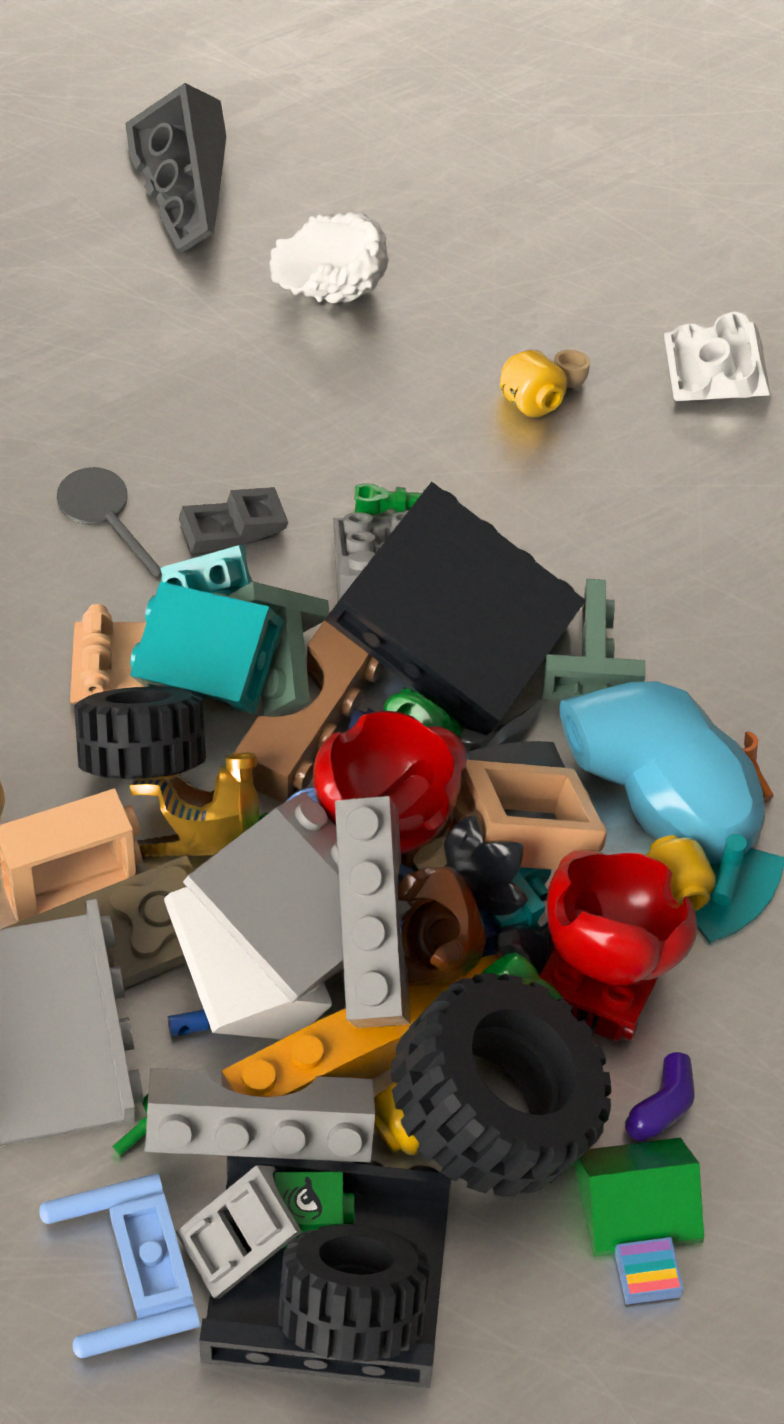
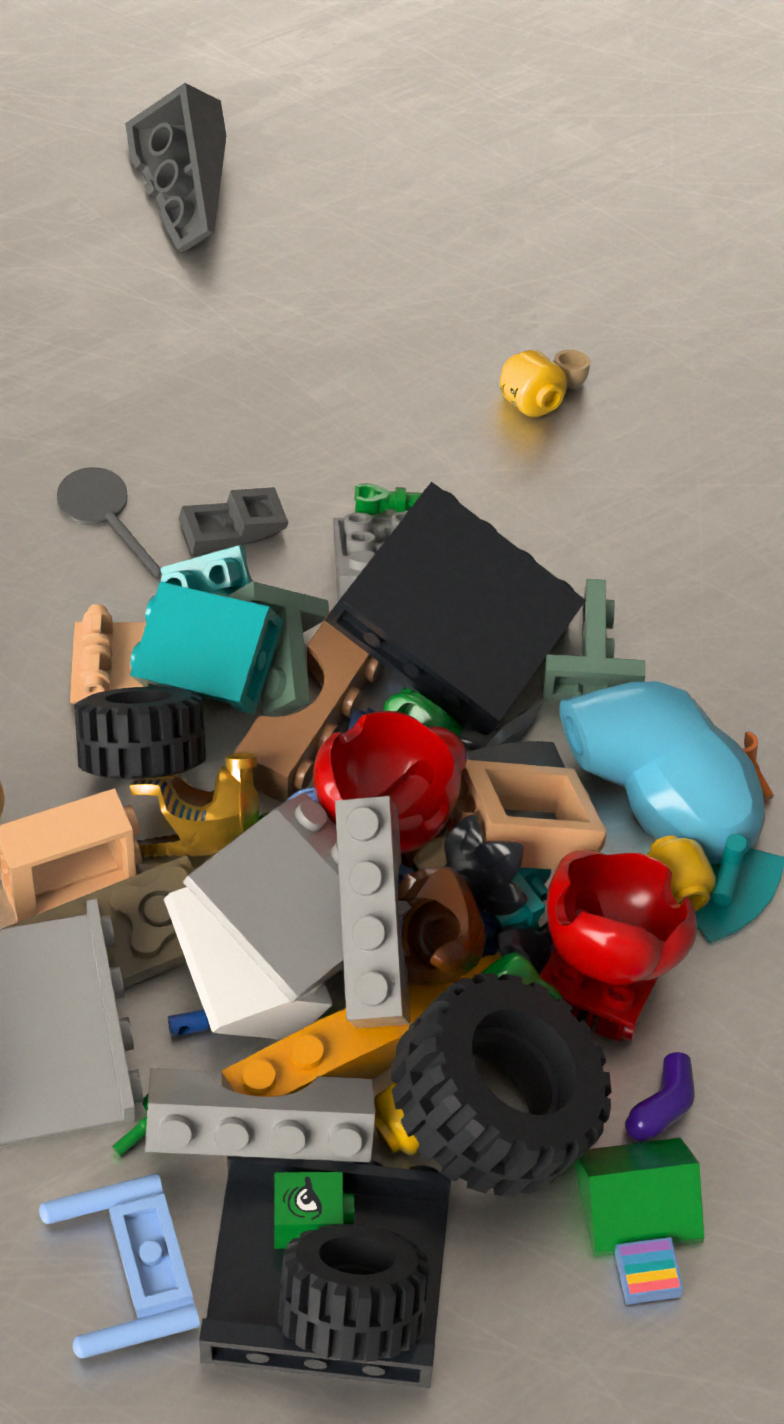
light grey piece [175,1165,302,1299] -> none
white piece [269,211,389,303] -> none
white slope [664,311,772,401] -> none

